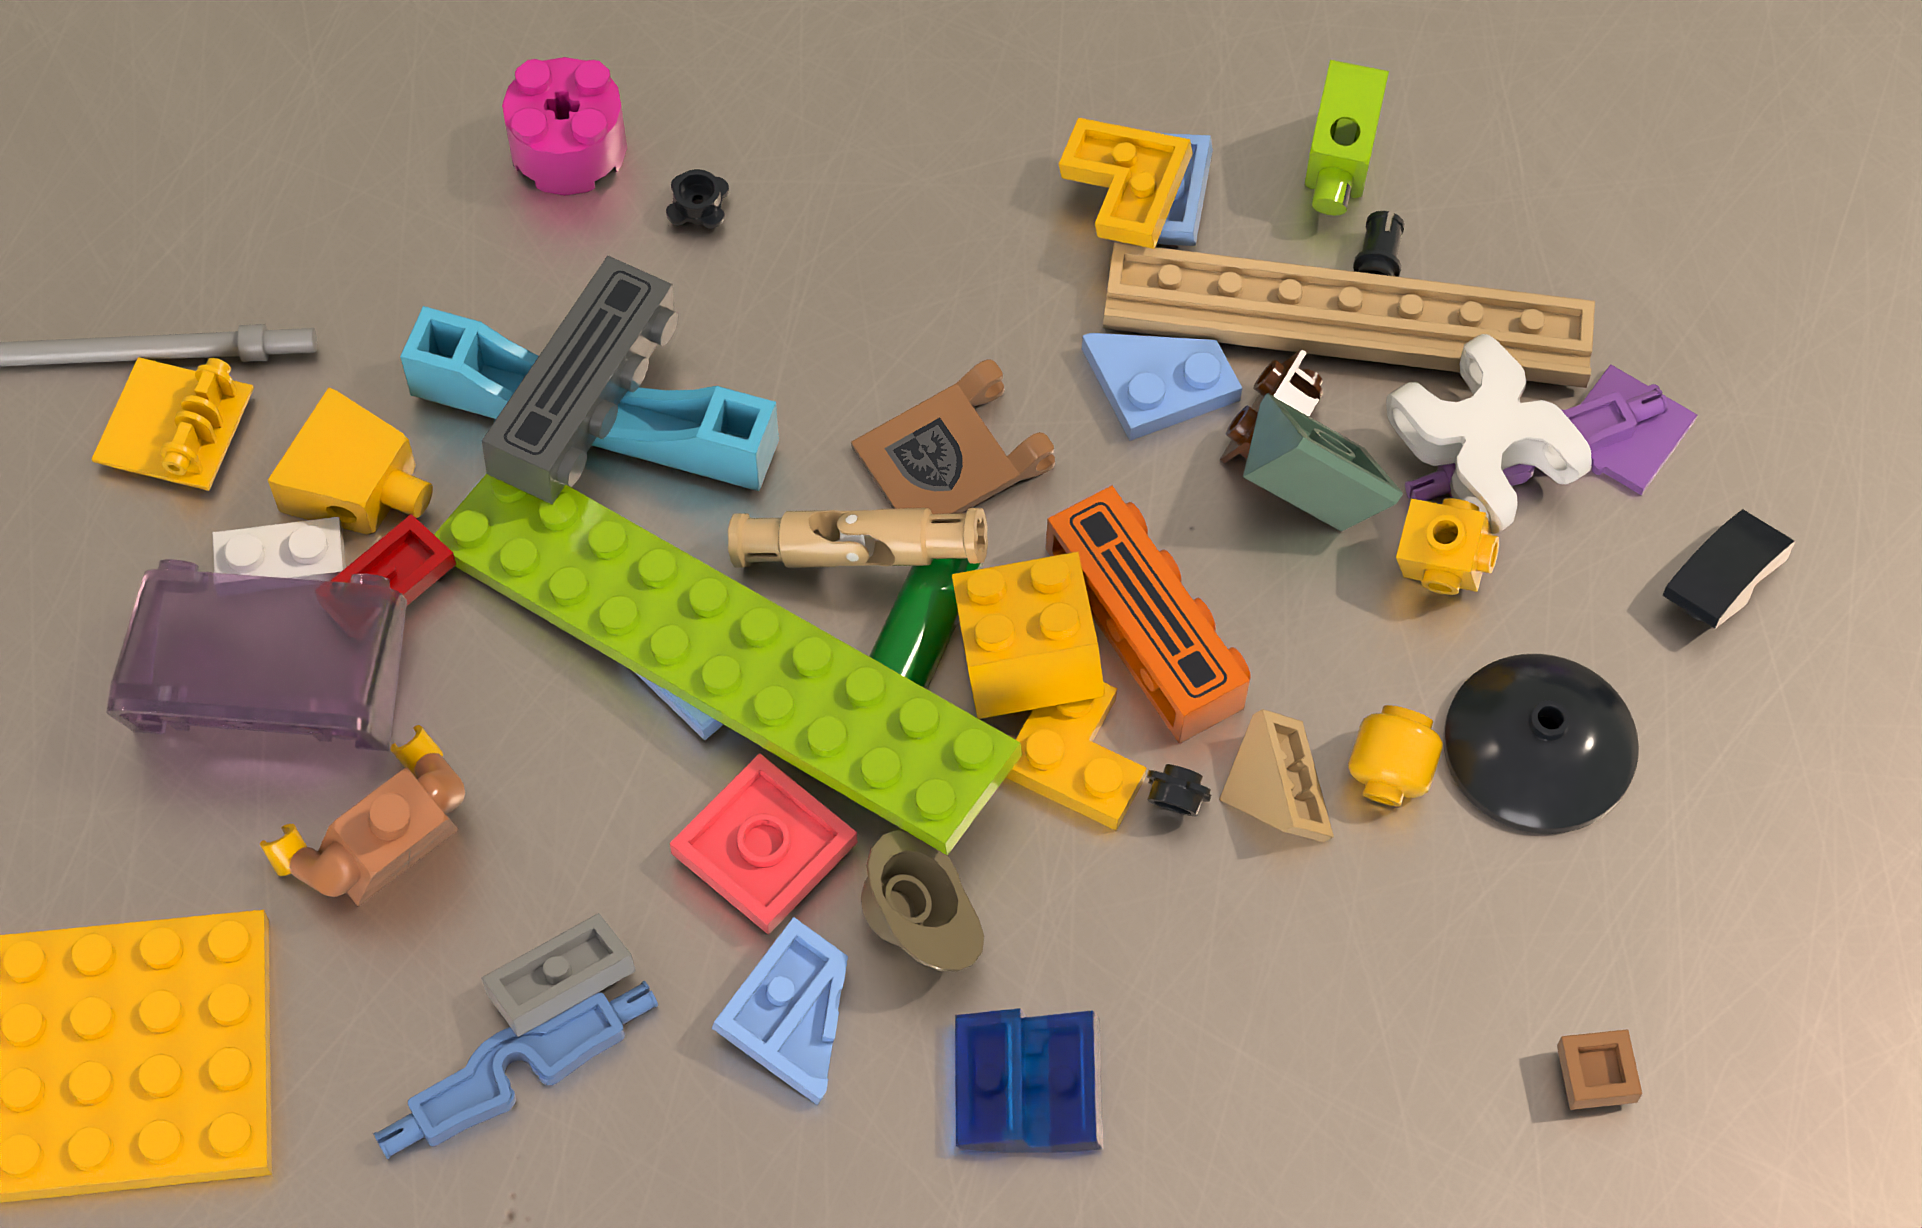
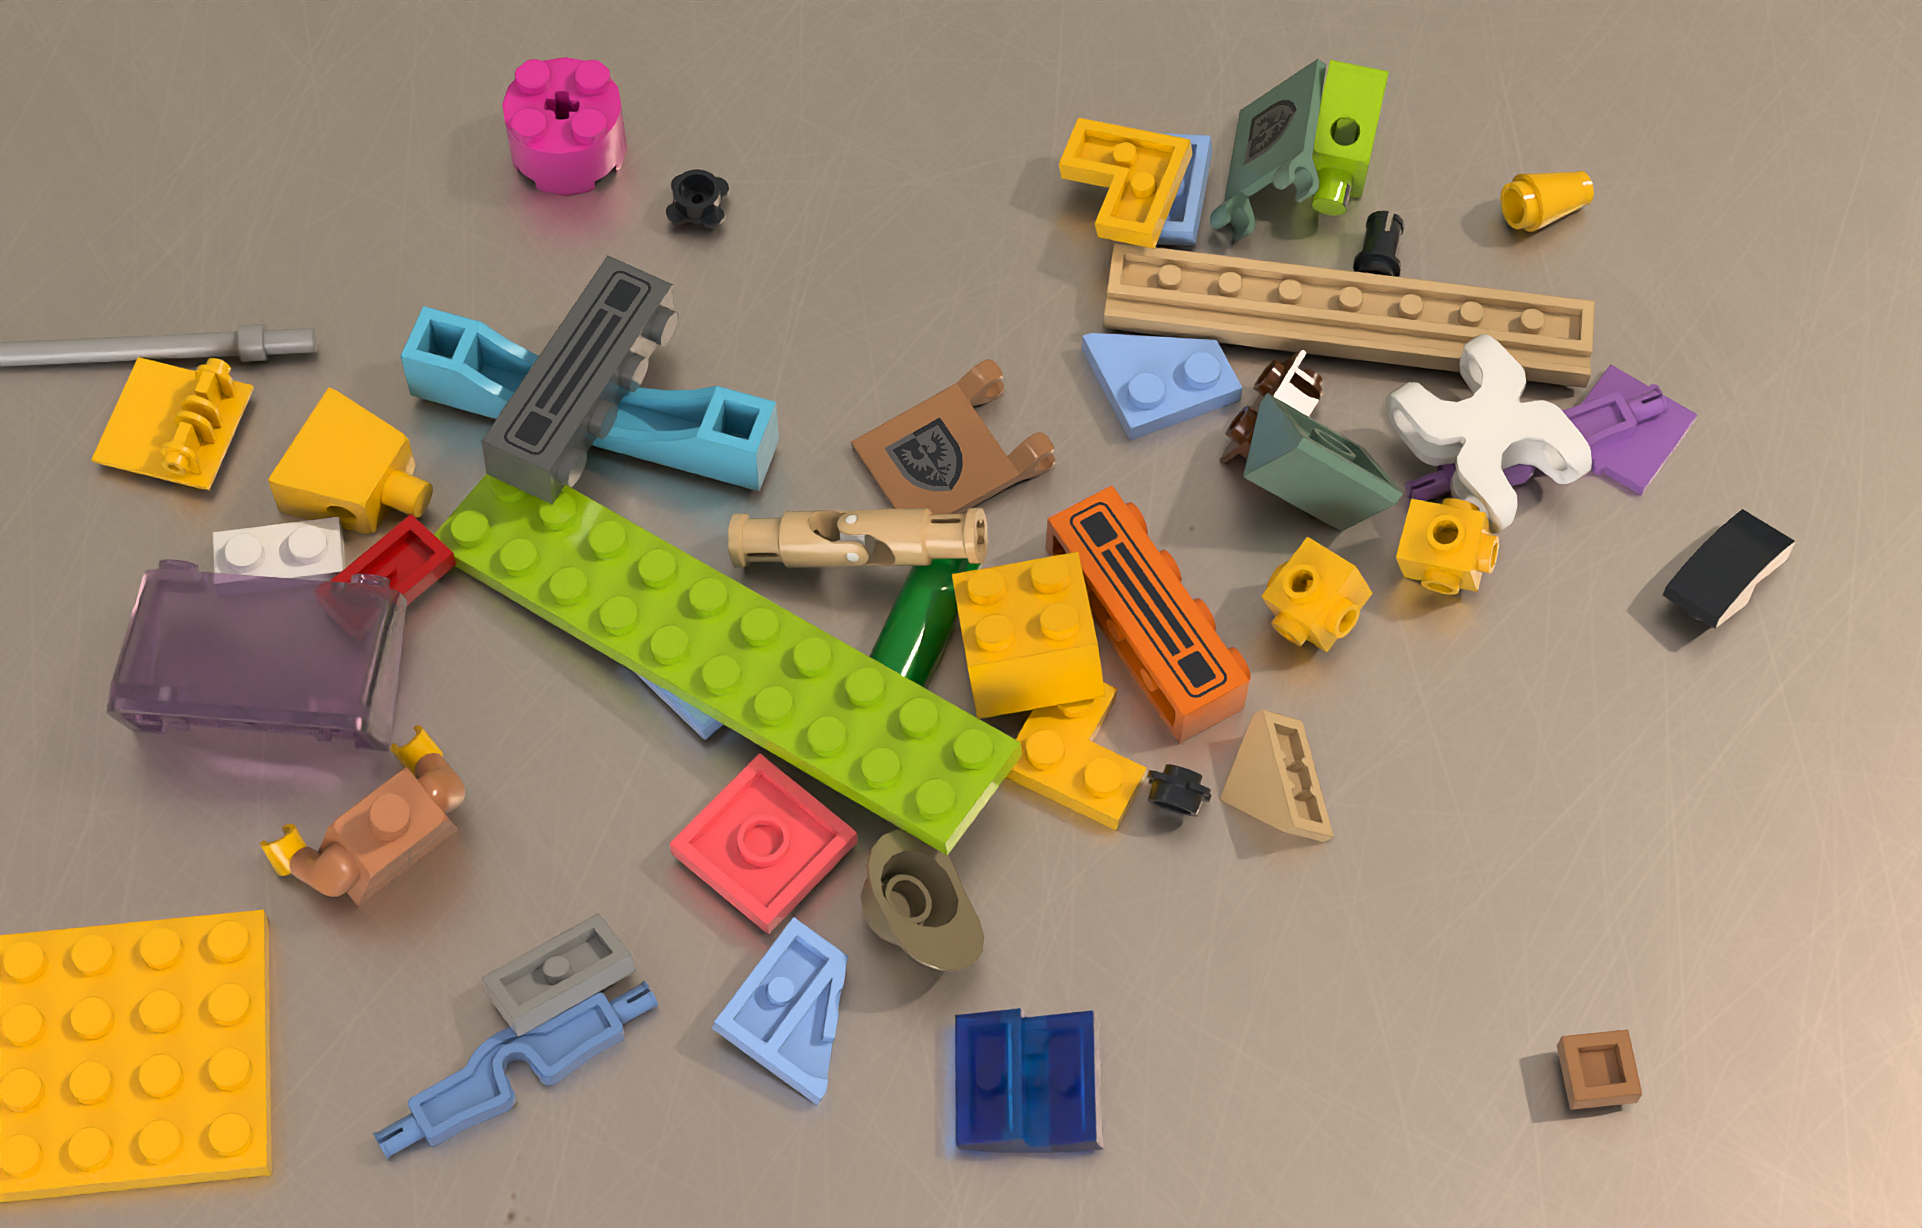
yellow head [1348,705,1443,807] -> none
black dish [1443,654,1639,834] -> none
none -> sand green flag [1210,59,1327,242]
none -> yellow brick [1261,537,1373,653]
none -> yellow cone [1500,170,1594,232]

